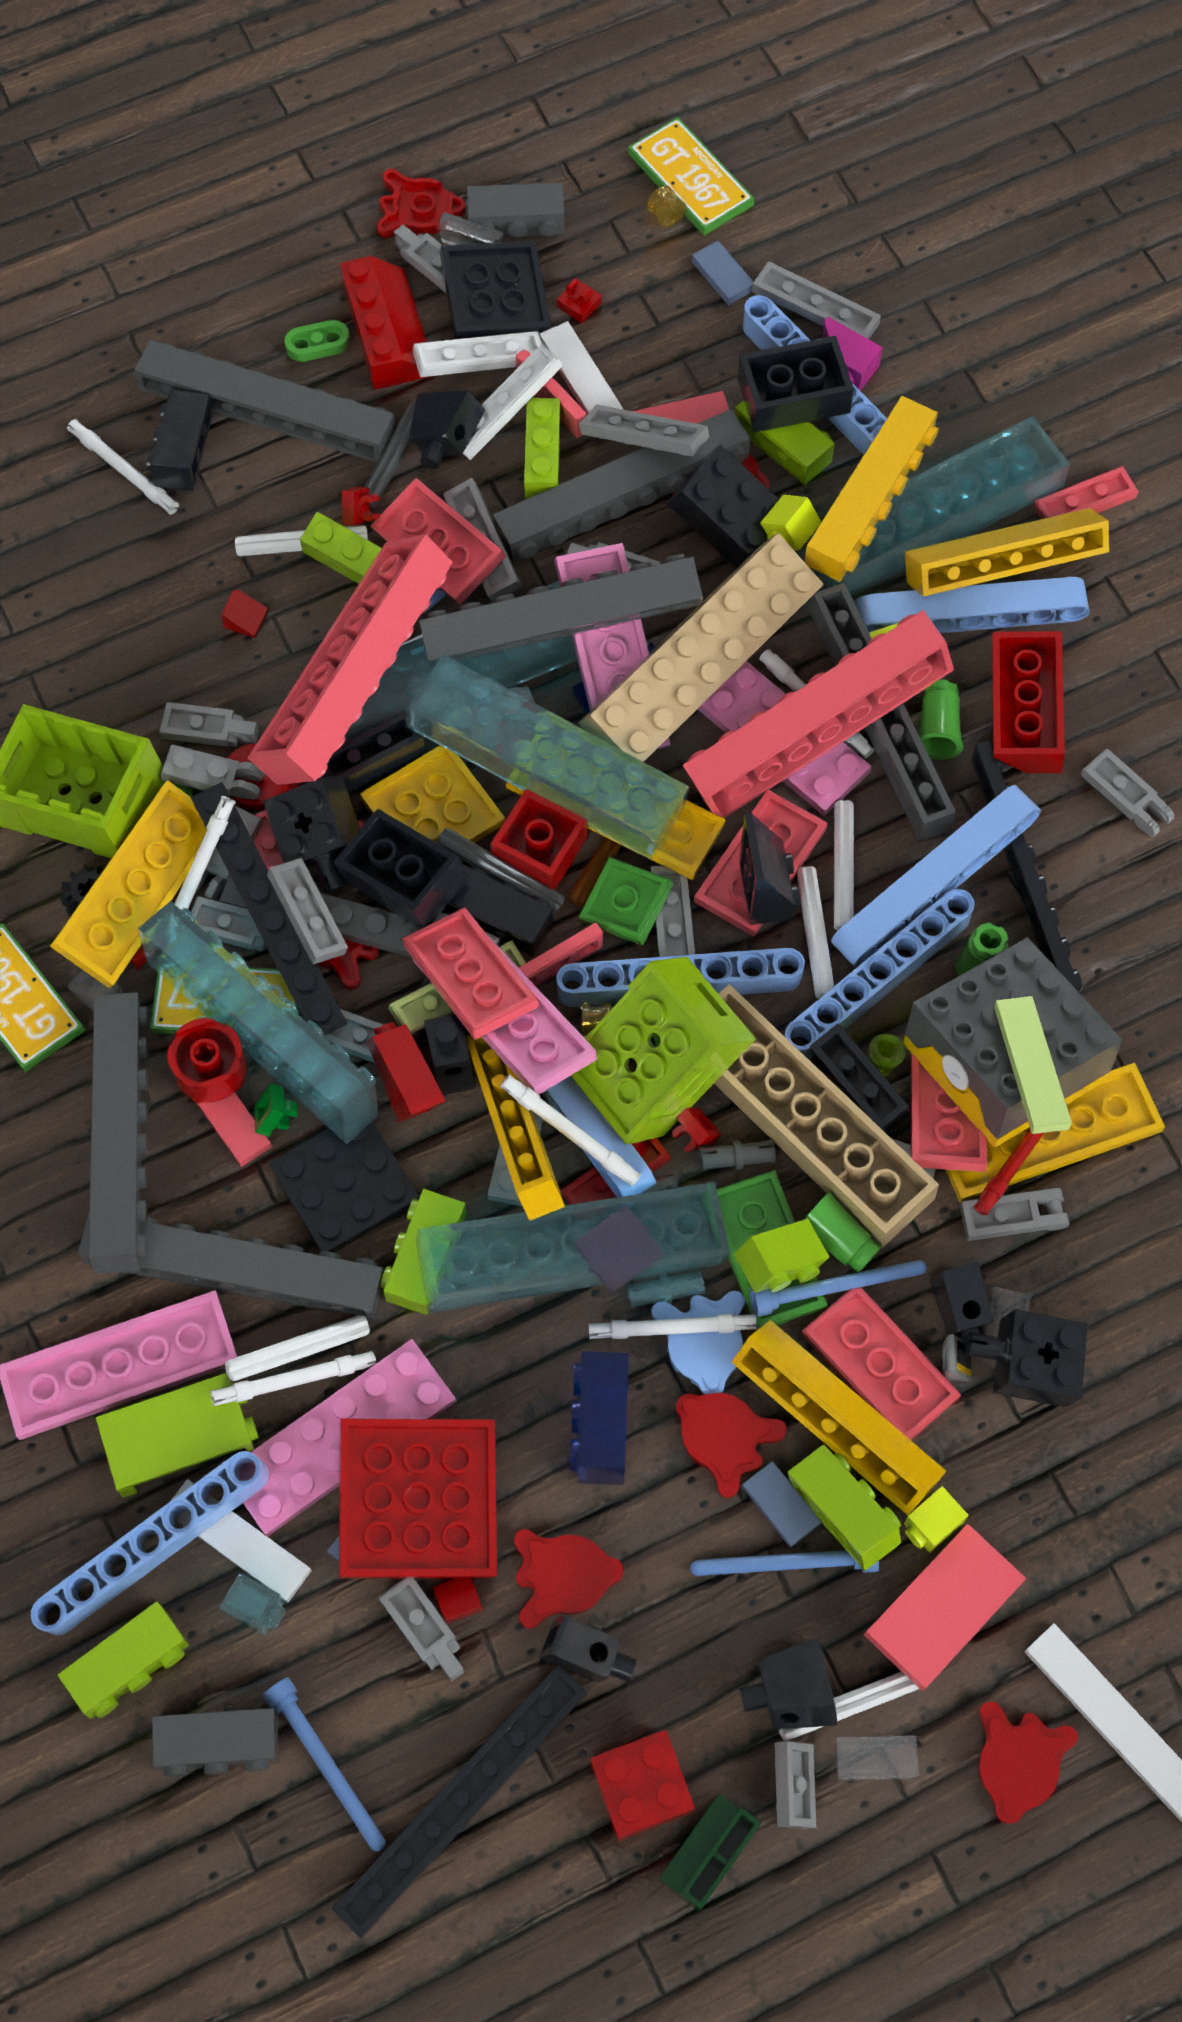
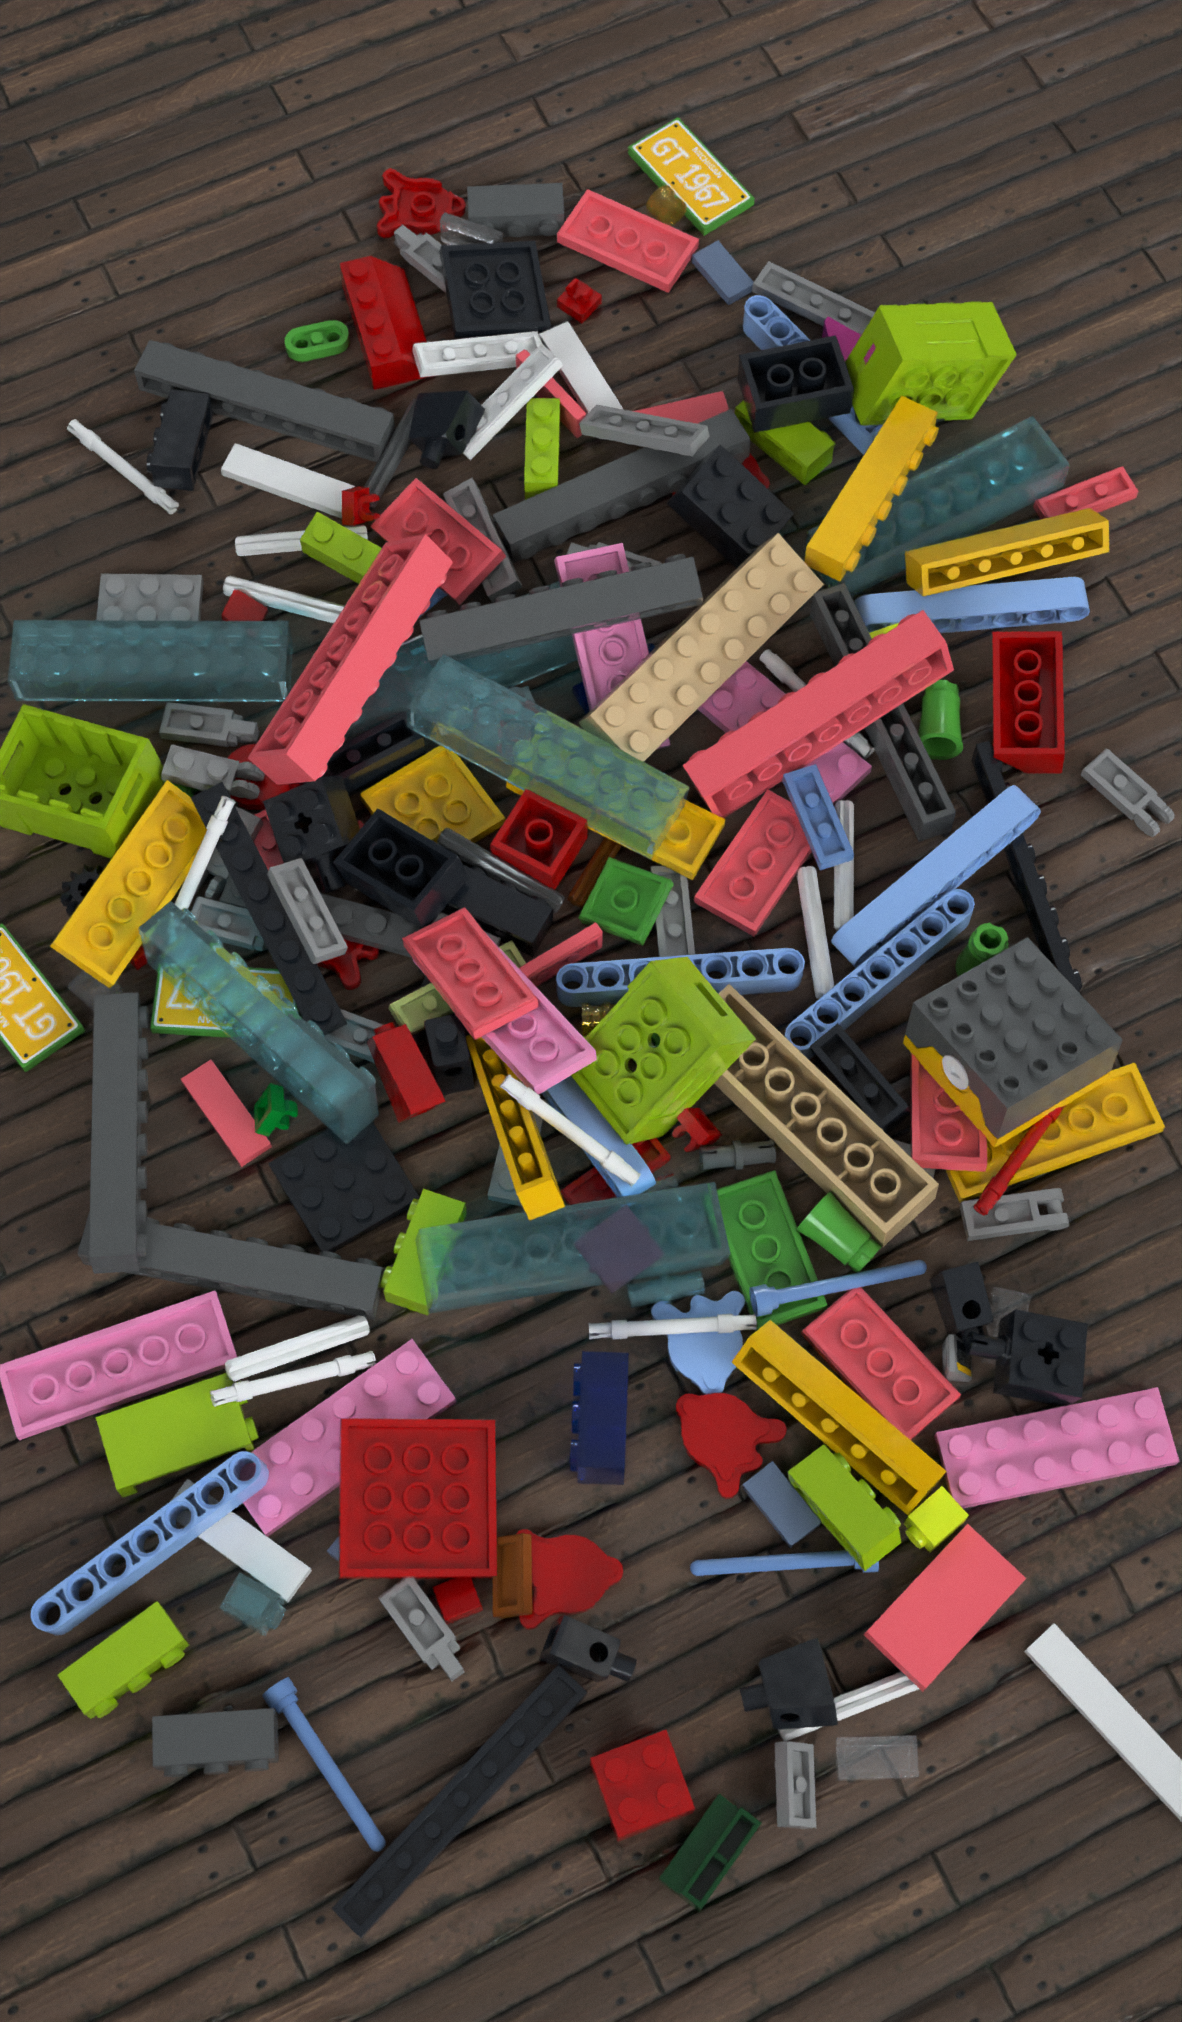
red brick [167,1018,247,1103] -> none
lime brick [734,1218,829,1293] -> none
black slope [739,813,800,925] -> none
neon yellow brick [760,495,821,551] -> none
clear neon green cone [869,1034,905,1076] -> none
red tile [978,1702,1078,1824] -> none
yellowish green tile [994,996,1072,1134] -> none
none -> clear light blue brick [8,620,293,702]
none -> light grey plate [95,574,204,641]
none -> white tile [221,443,355,519]
none -> white axle [223,576,345,623]
none -> dark orange tile [492,1533,532,1619]
none -> coral plate [557,189,699,293]
none -> medium blue plate [782,764,854,870]
none -> lime container [845,301,1017,426]
none -> bright pink plate [934,1387,1179,1508]

